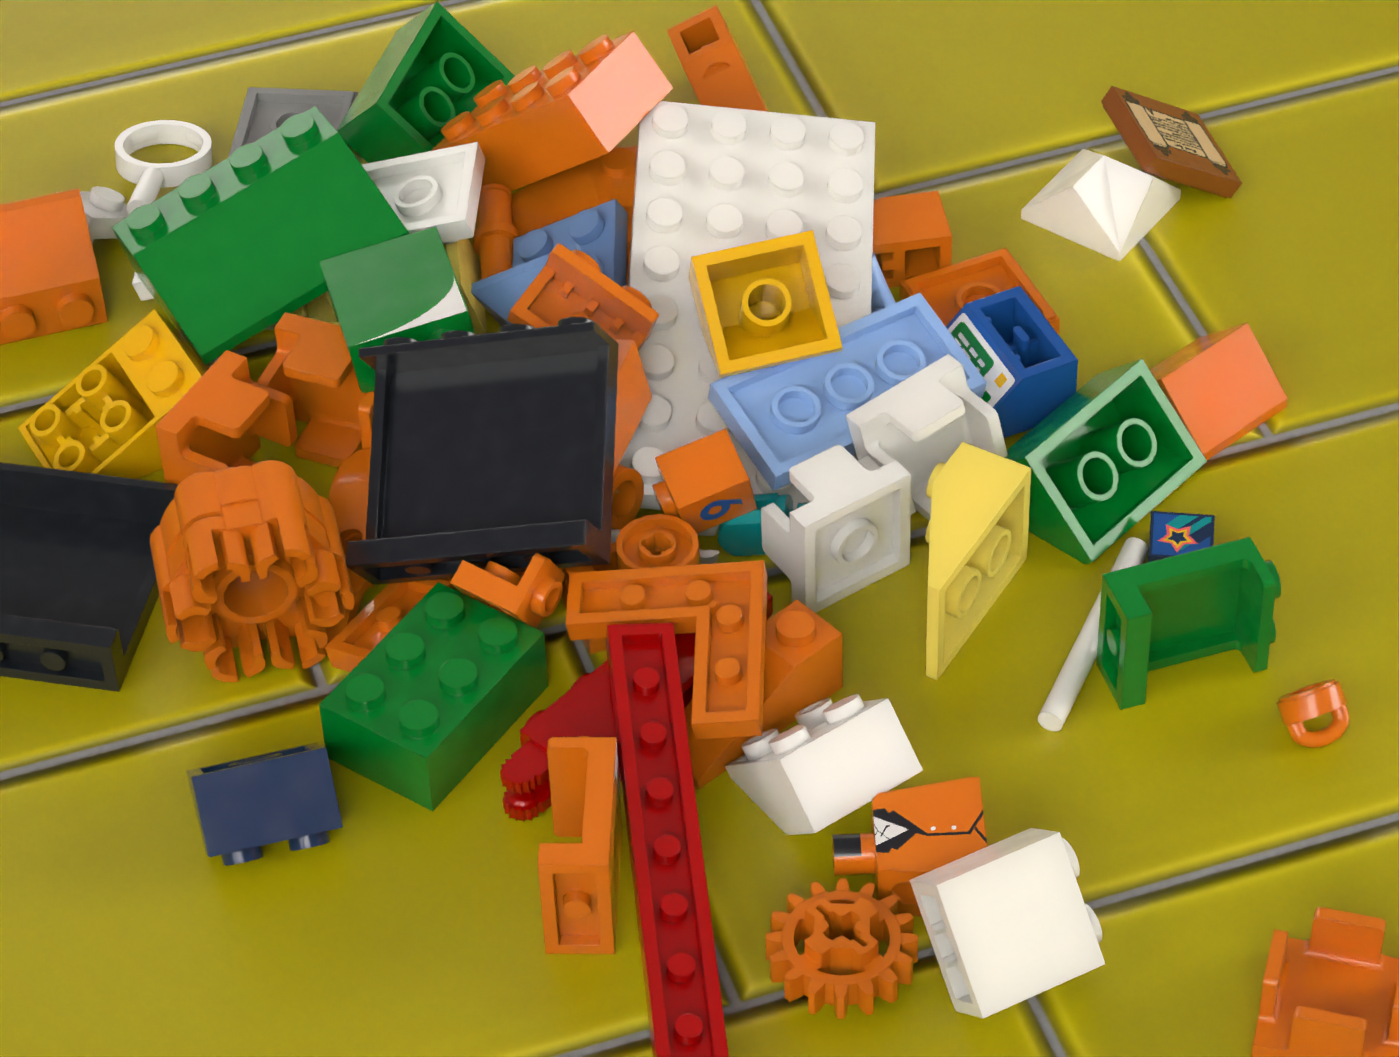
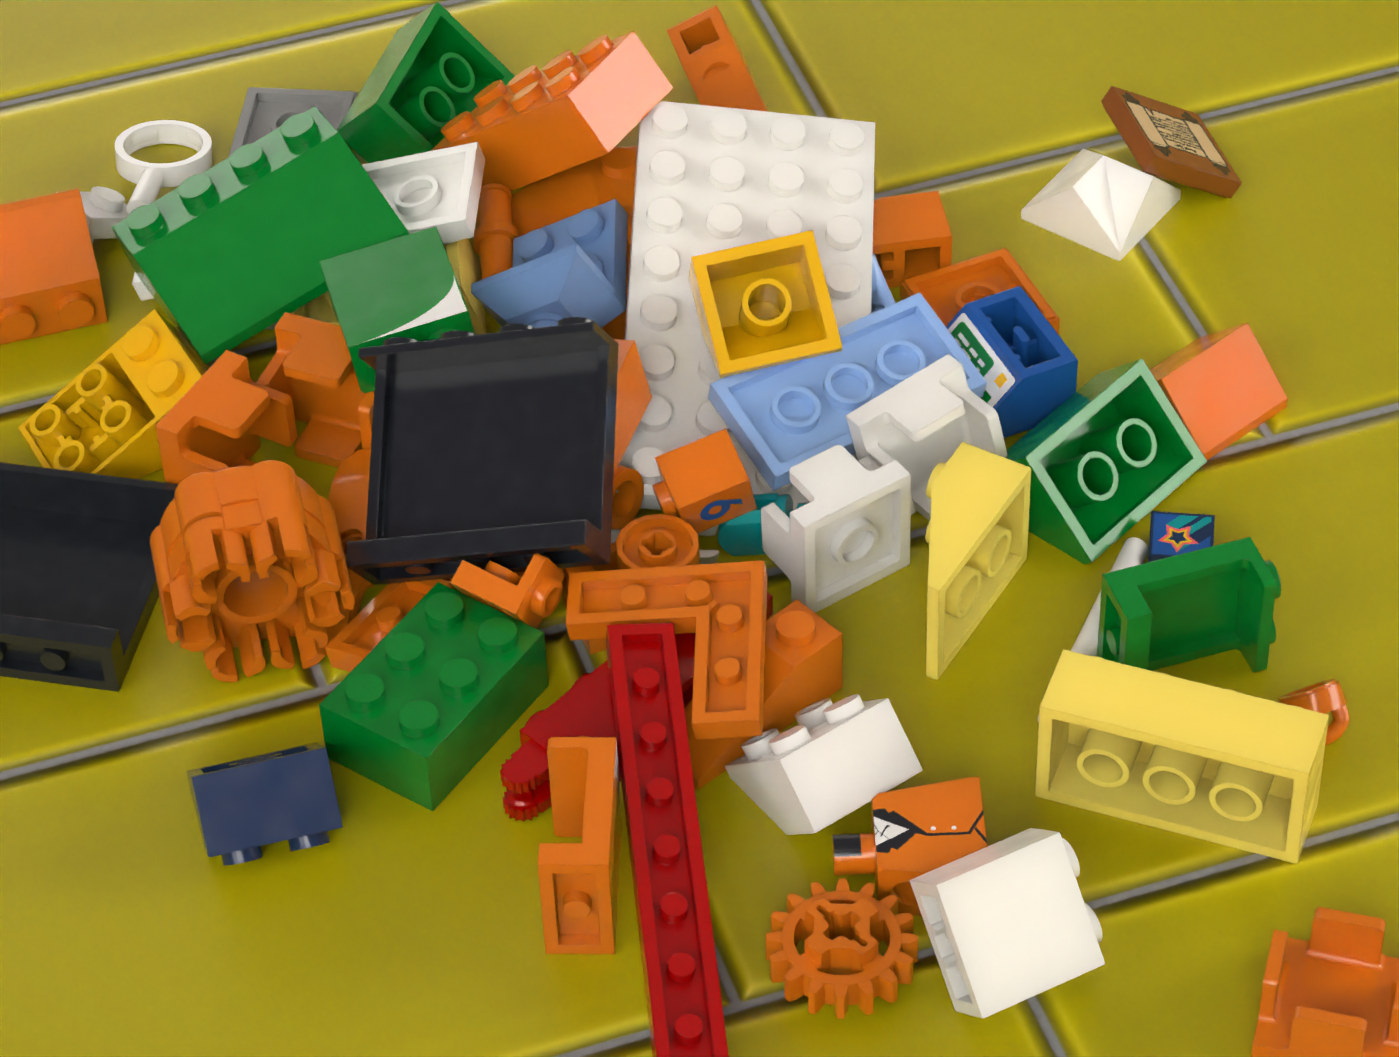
orange bracket [507,243,659,351] -> none
none -> light yellow brick [1035,649,1329,864]

